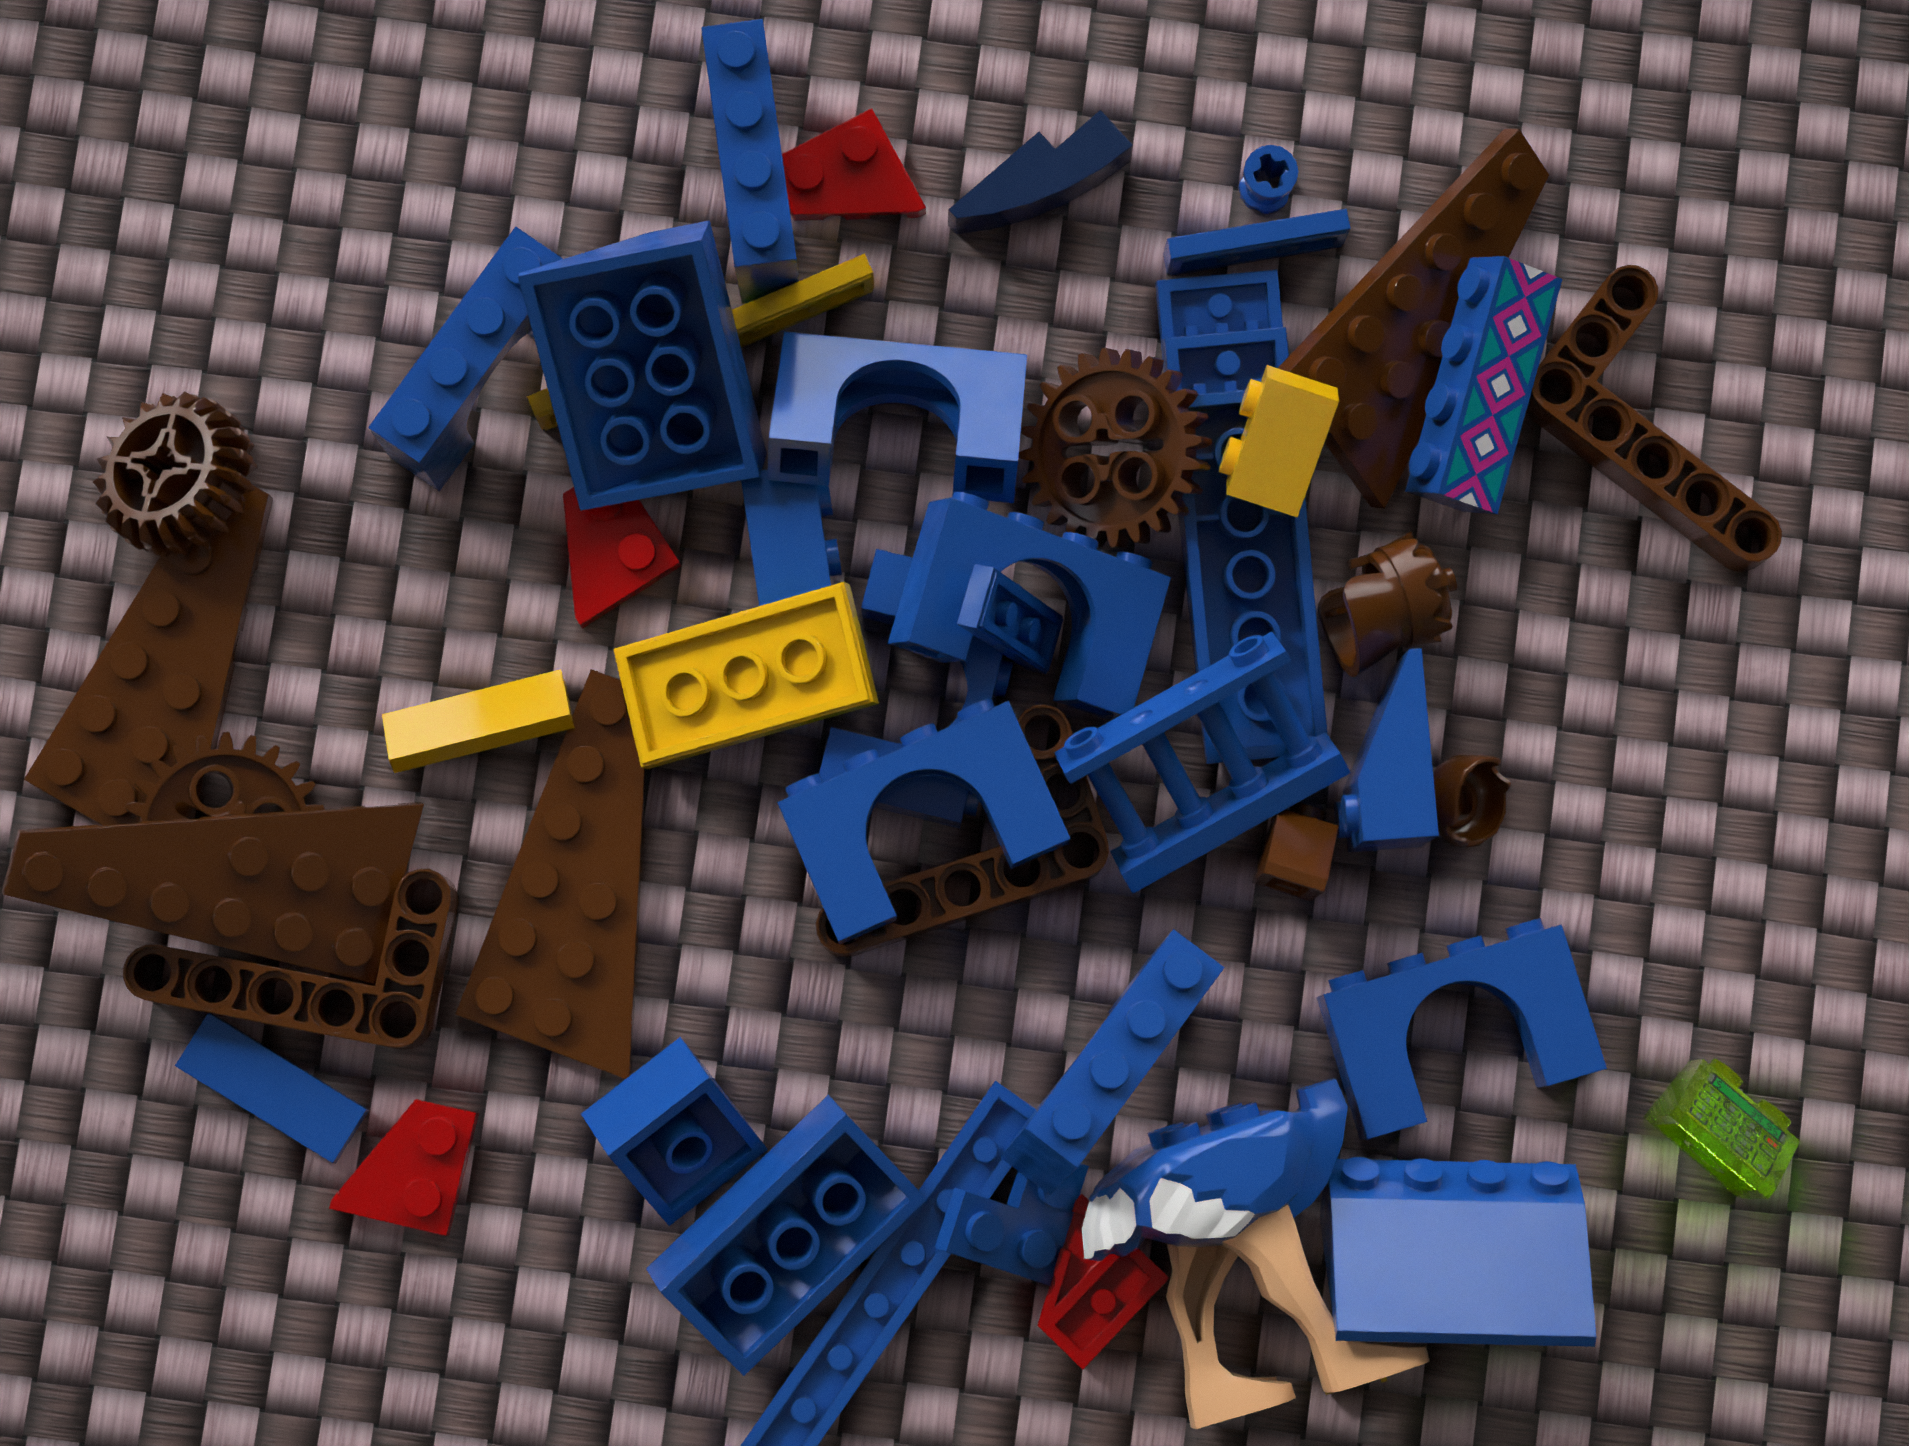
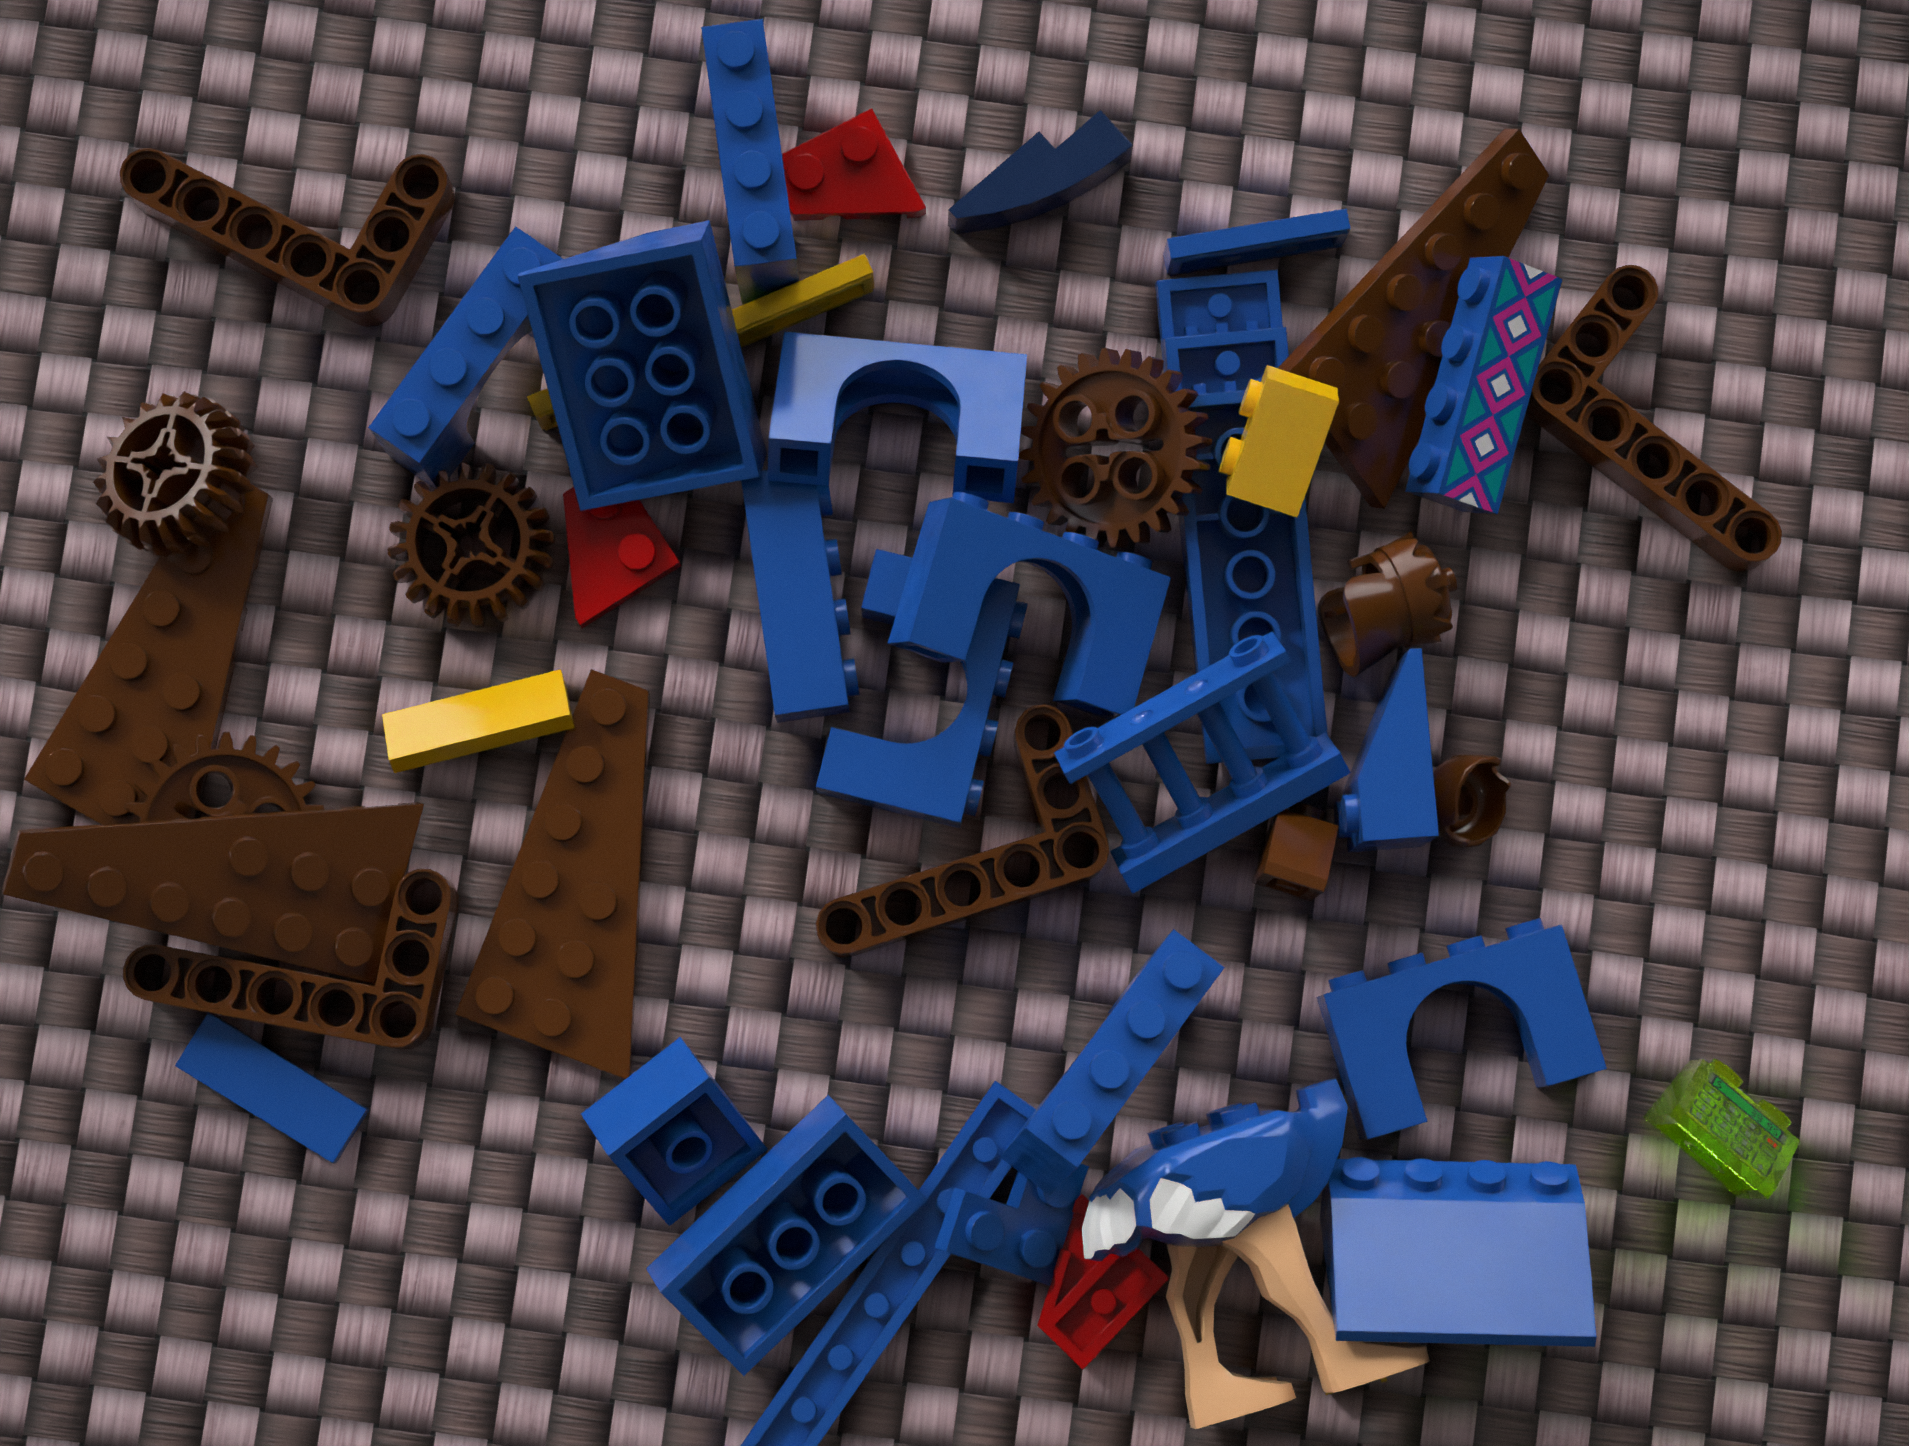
red wing [329,1099,479,1236] -> none
yellow tile [613,582,879,769] -> none
blue arch [777,698,1071,945] -> none
blue tile [957,564,1064,674] -> none
blue bush [1238,145,1299,214] -> none
none -> reddish brown beam [119,148,455,327]
none -> reddish brown gear [388,462,555,628]

